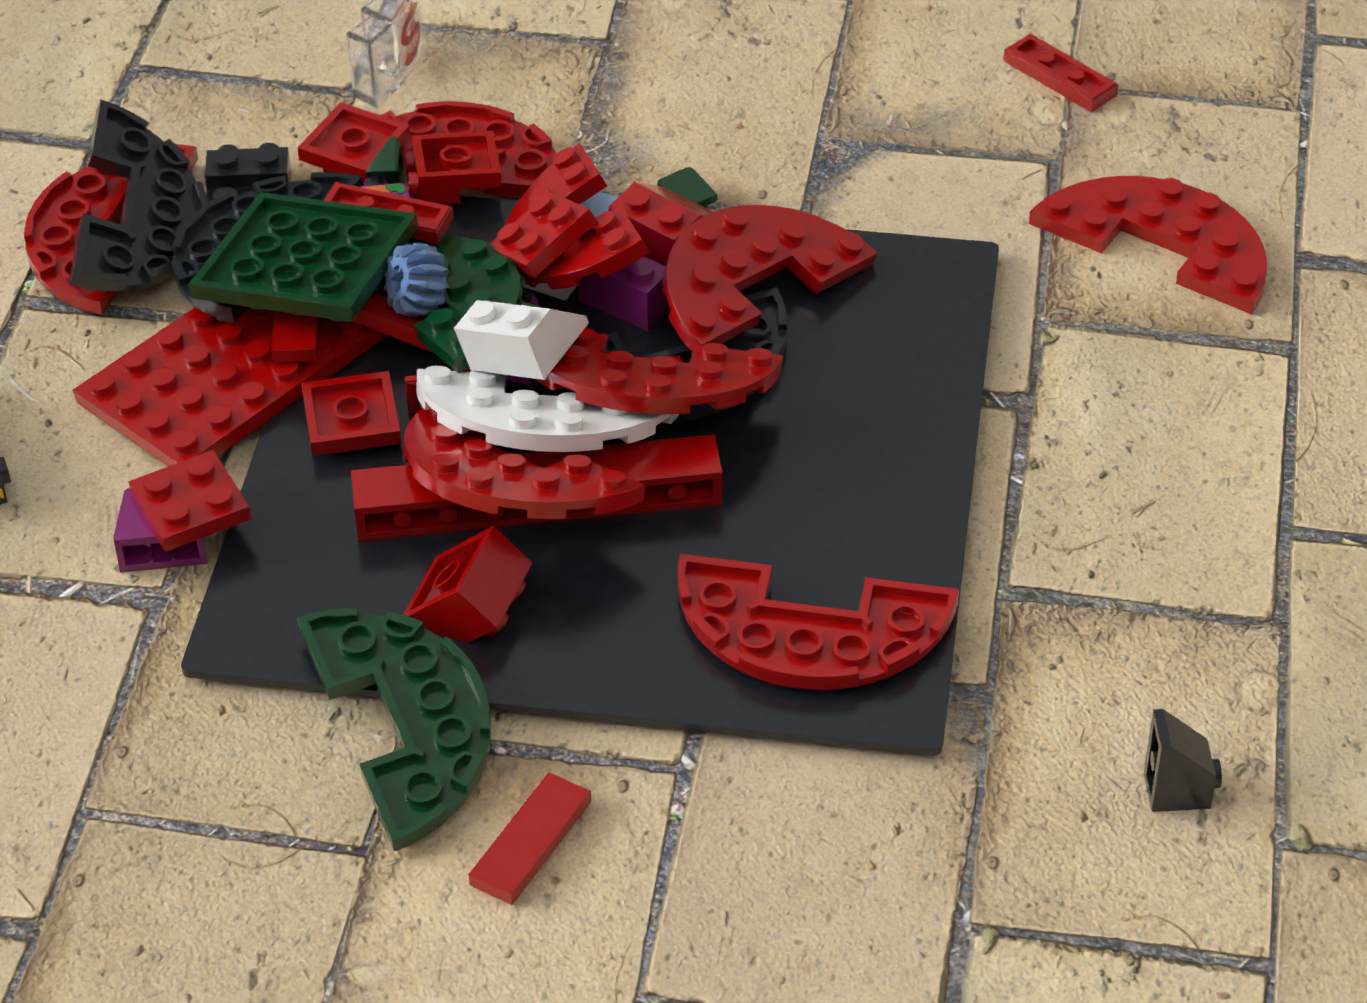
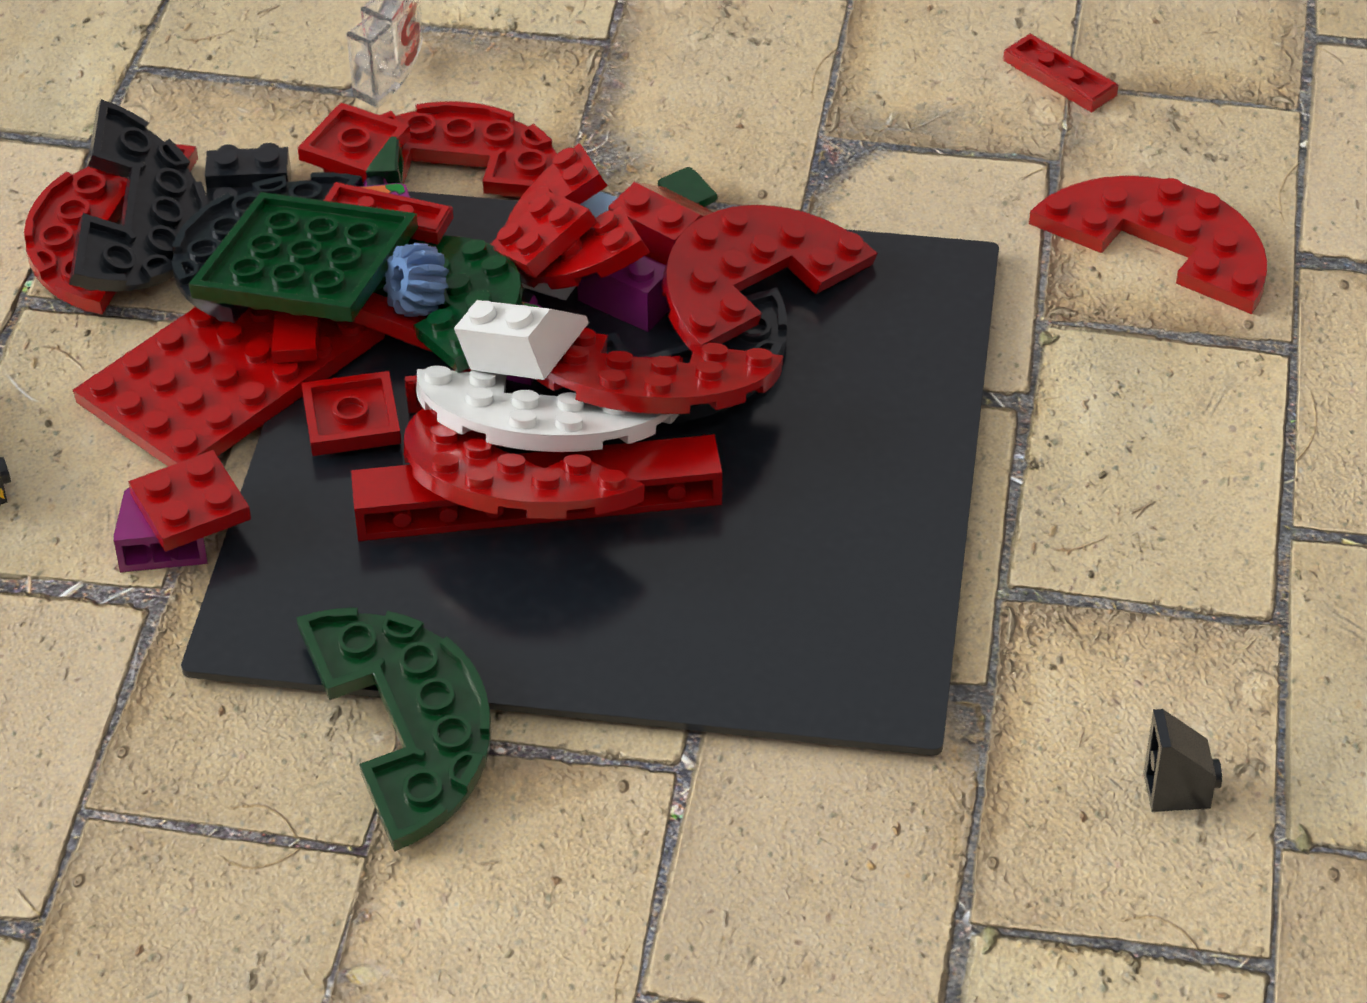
red slope [403,526,532,643] -> none
red plate [405,131,501,205] -> none
red tile [468,772,591,905] -> none
red plate [678,554,959,691] -> none

